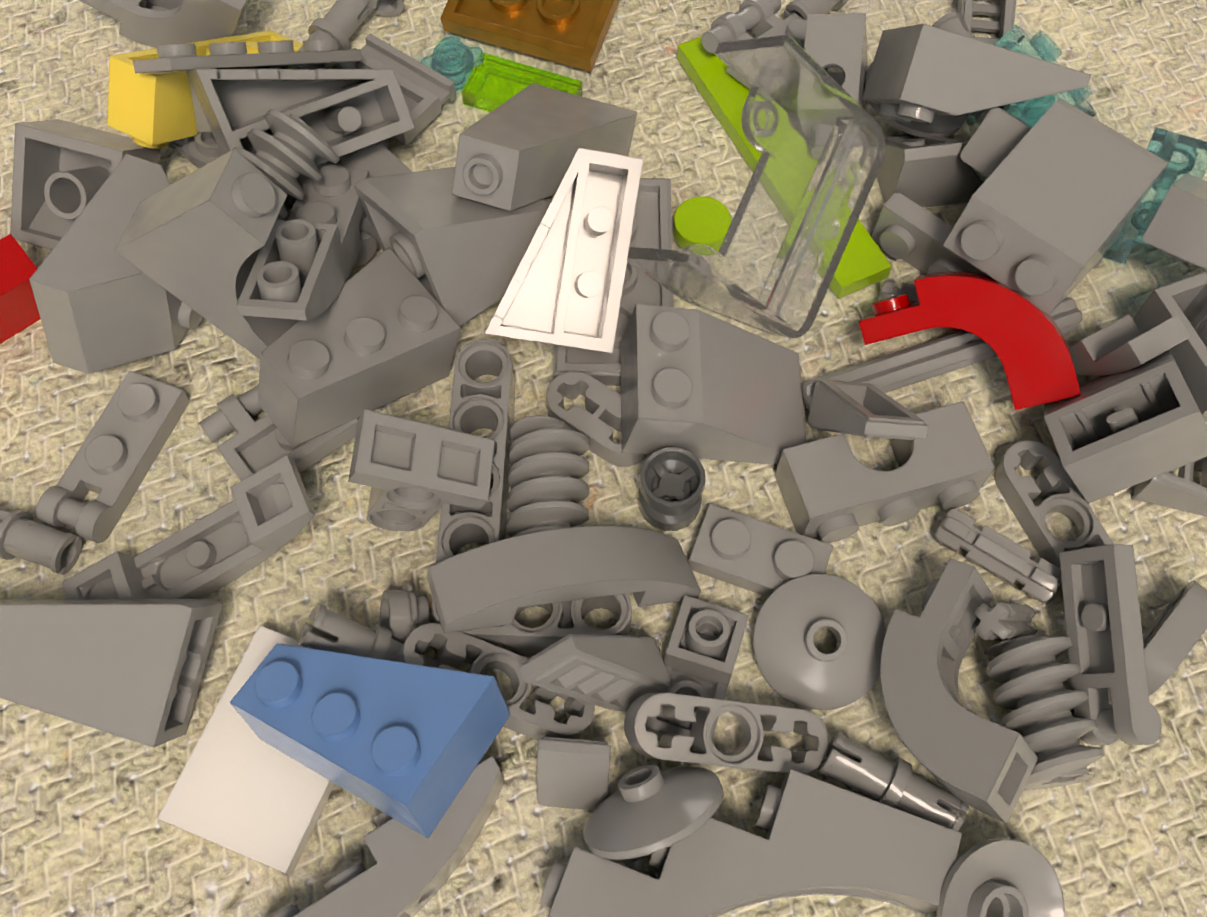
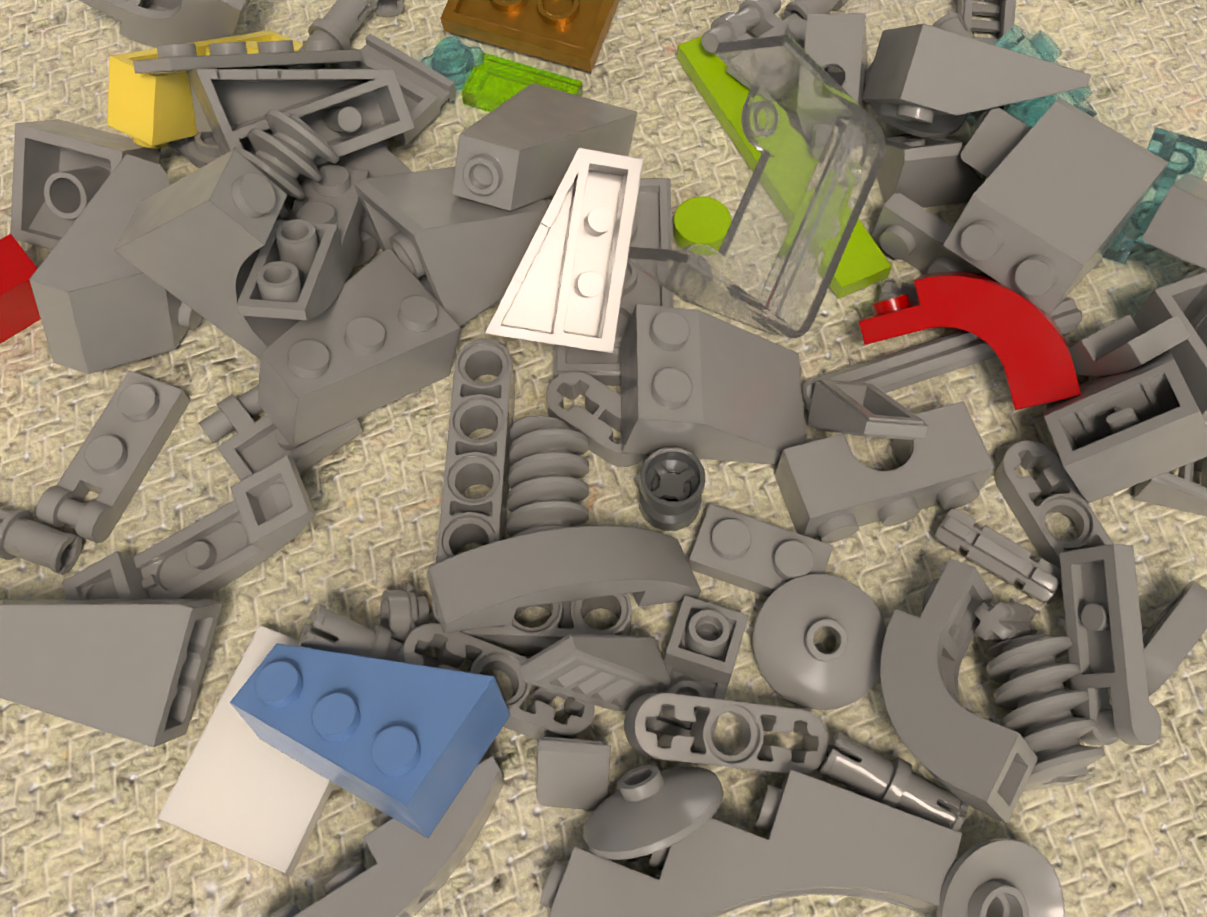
light grey tile [348,409,495,532] -> none

